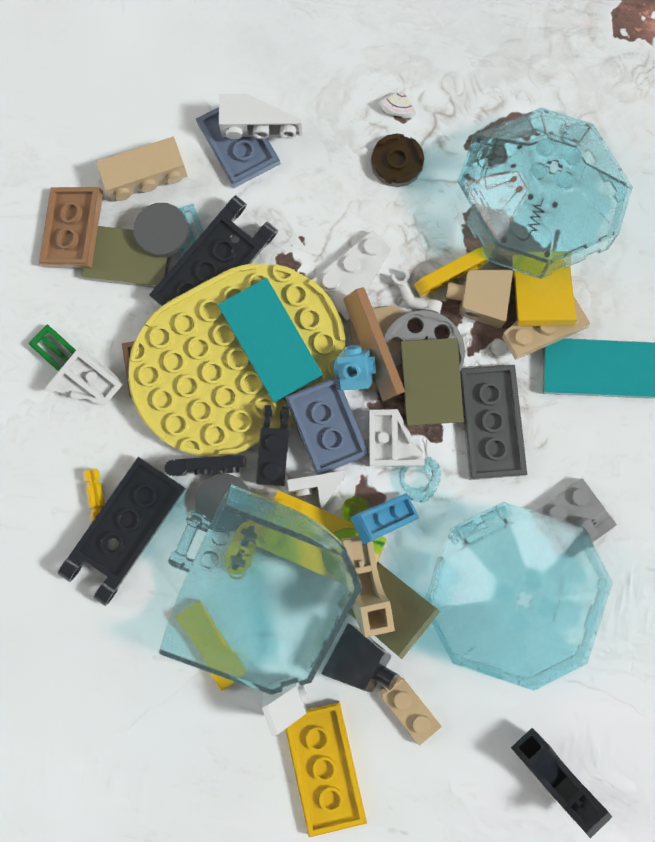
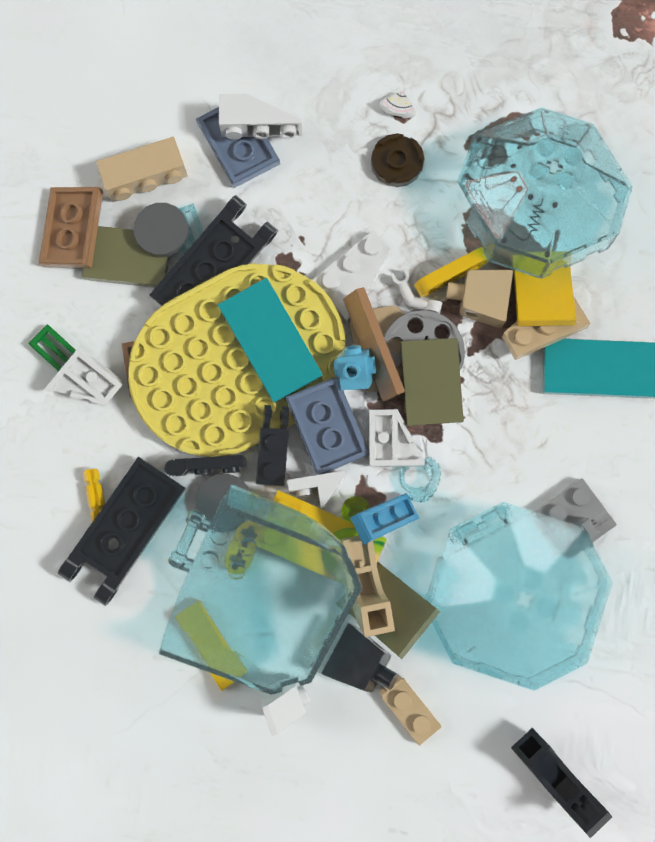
yellow tile [285,701,367,838] -> none
dark grey tile [460,365,528,480] -> none

